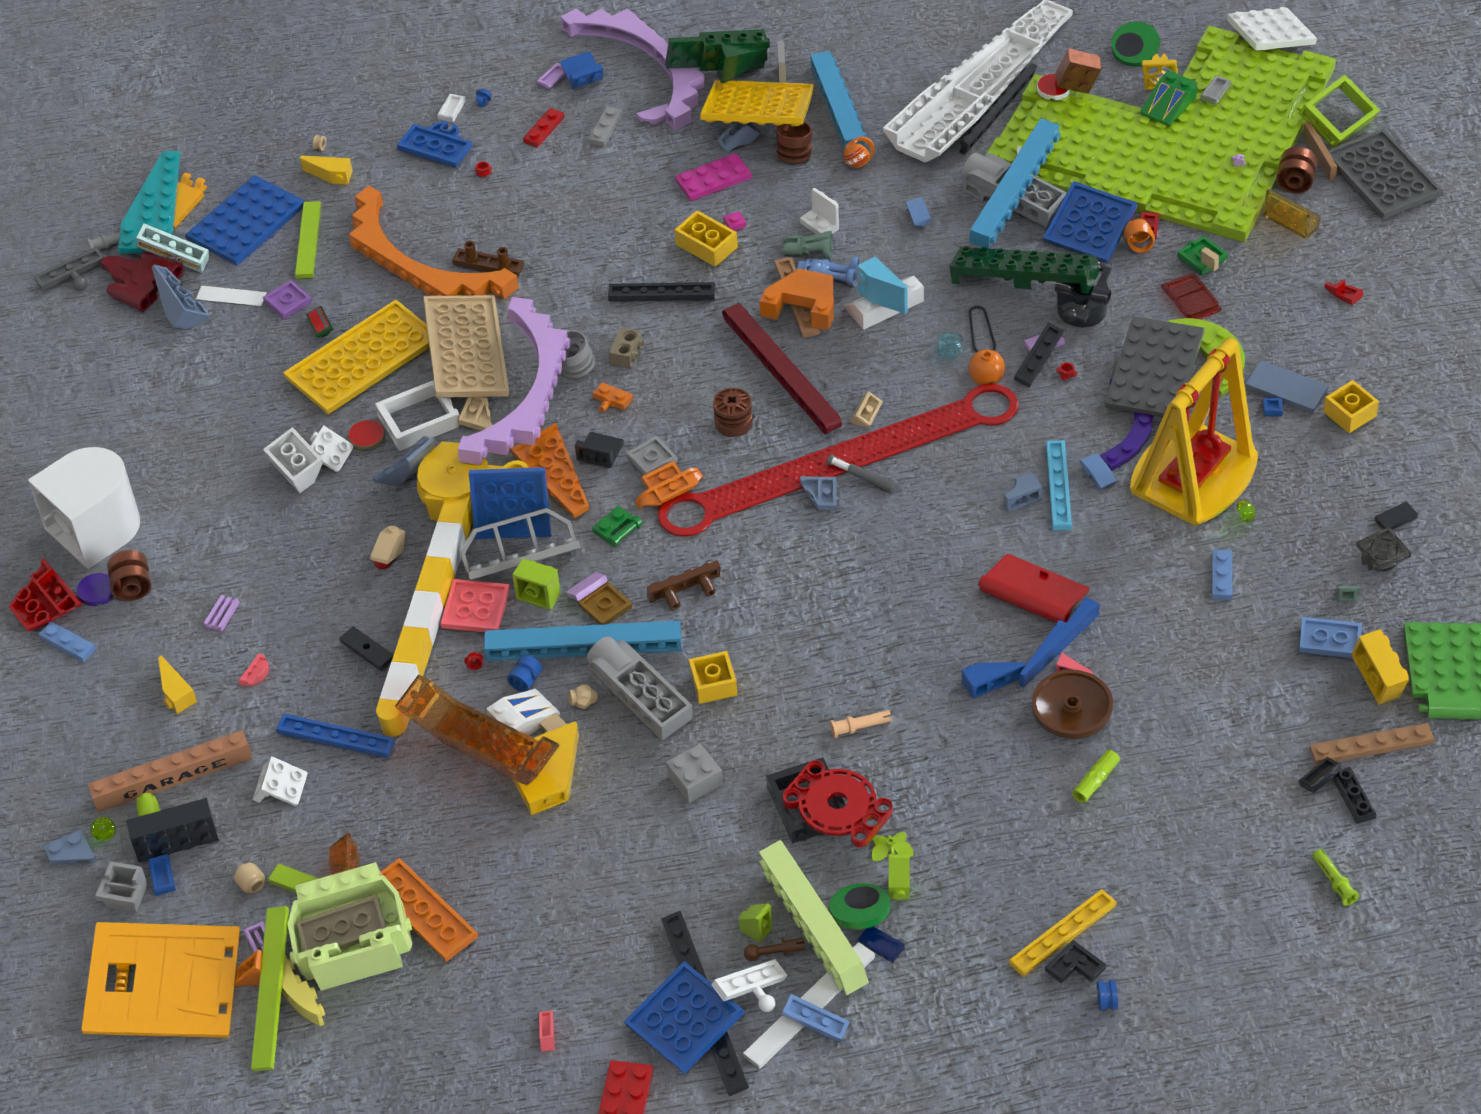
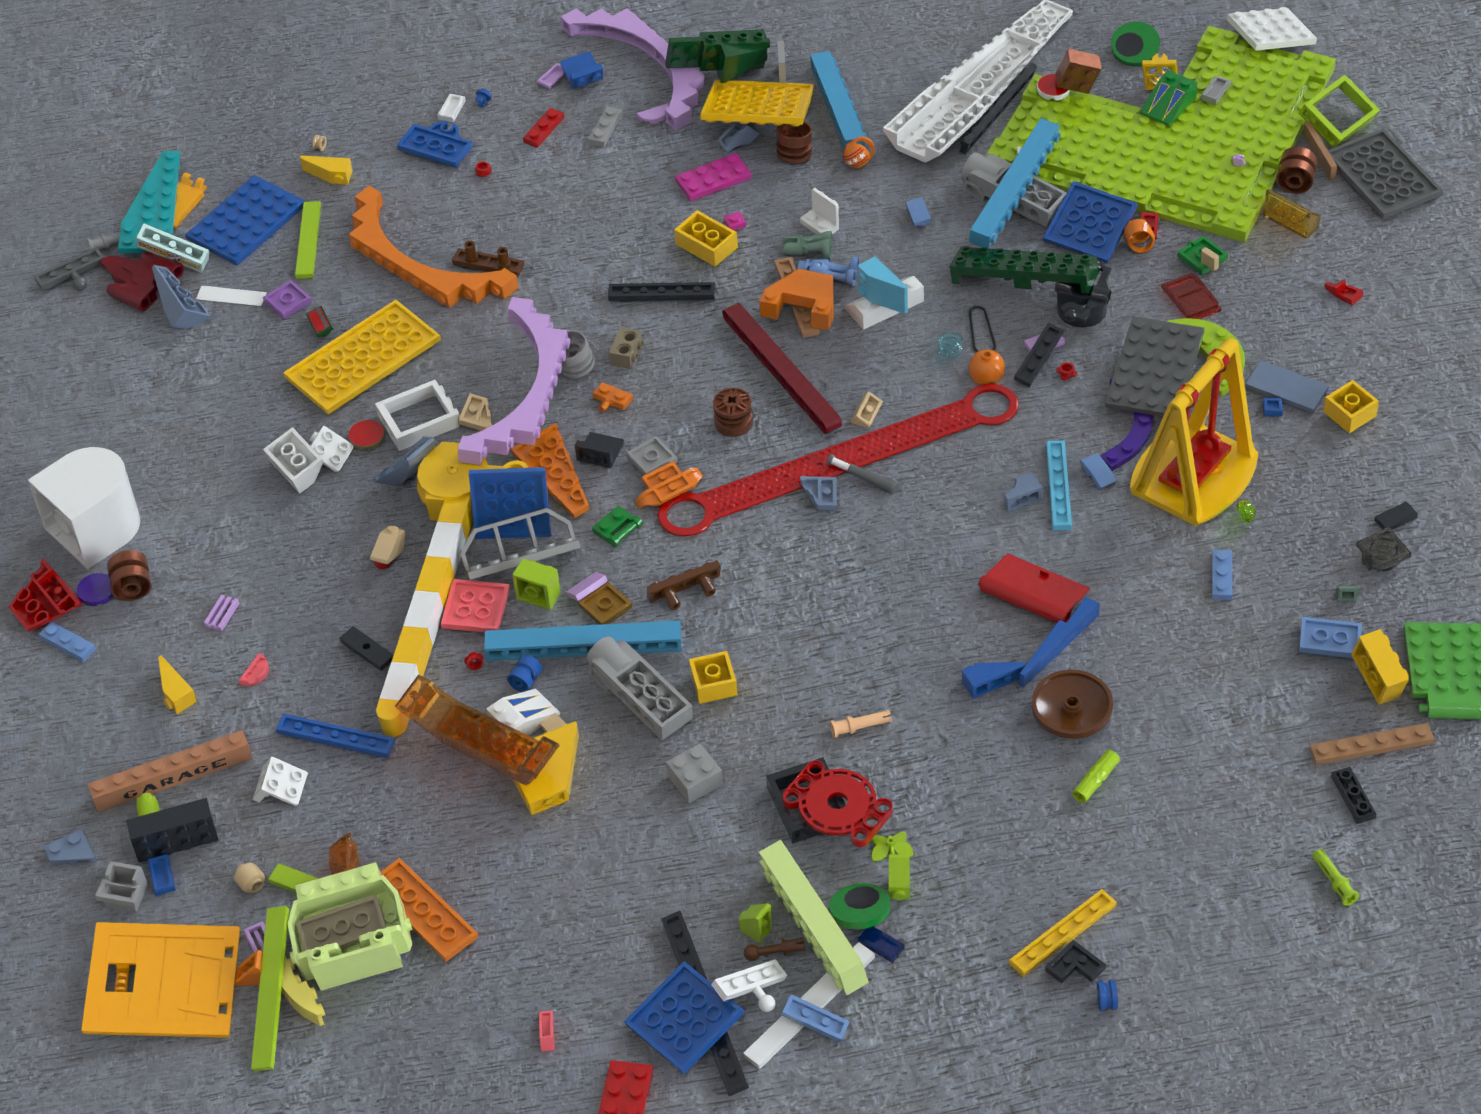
clear neon green plate [90,817,116,841] -> none
tan plate [423,295,509,398] -> none
tan rock [568,685,598,709] -> none
coral piece [1056,653,1093,674] -> none
black tile [1298,757,1343,793] -> none

